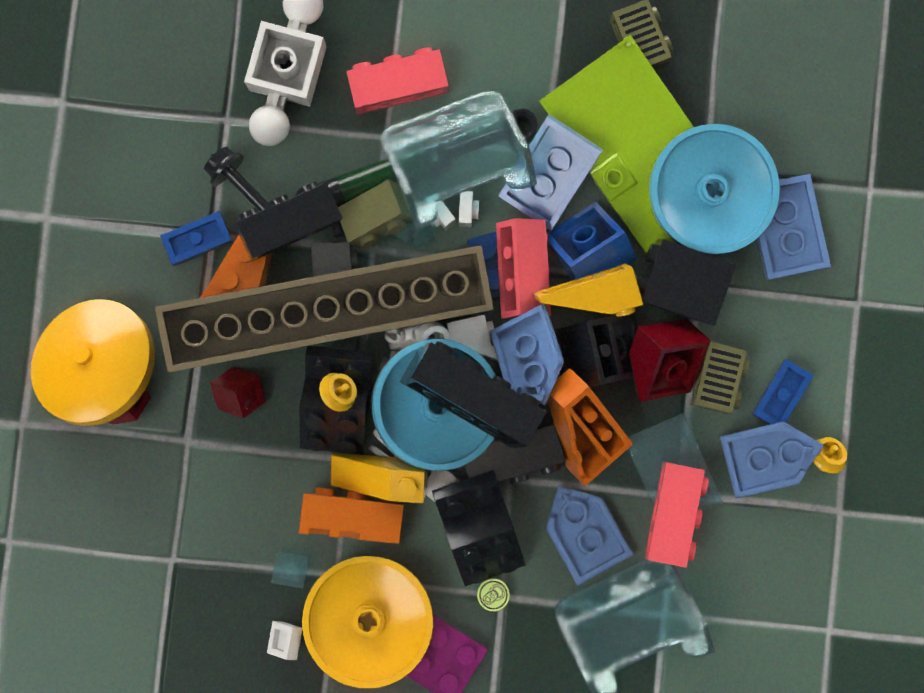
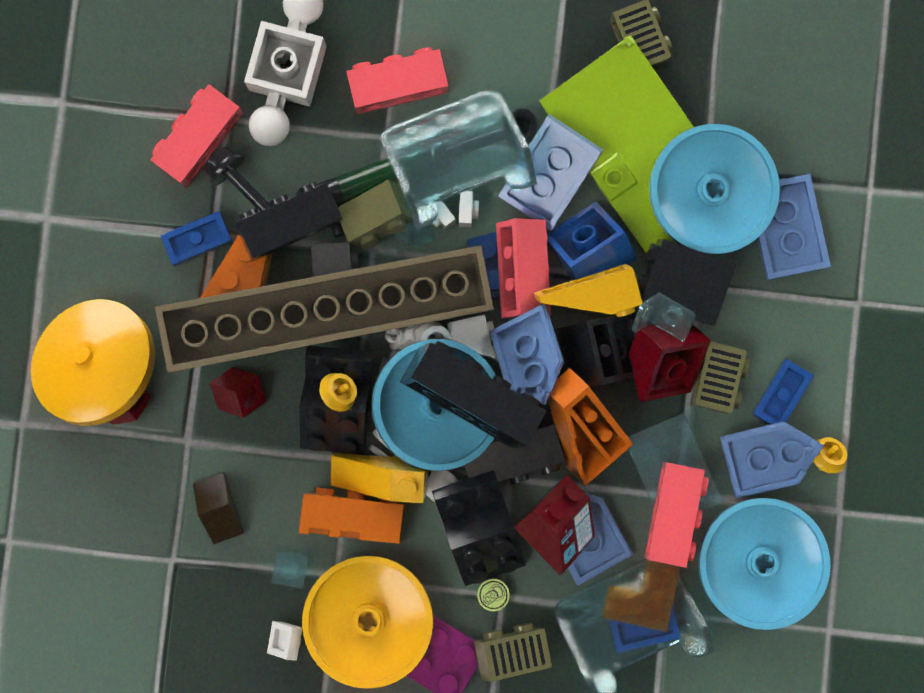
none -> coral brick [151,84,244,188]
none -> dark brown slope [193,473,245,544]
none -> olive brick [474,622,552,682]
none -> dark red slope [514,475,595,575]
none -> clear orange plate [602,560,680,632]
none -> blue plate [609,606,681,653]
none -> clear light blue bracket [631,292,695,341]
none -> medium azure dish [698,498,831,630]

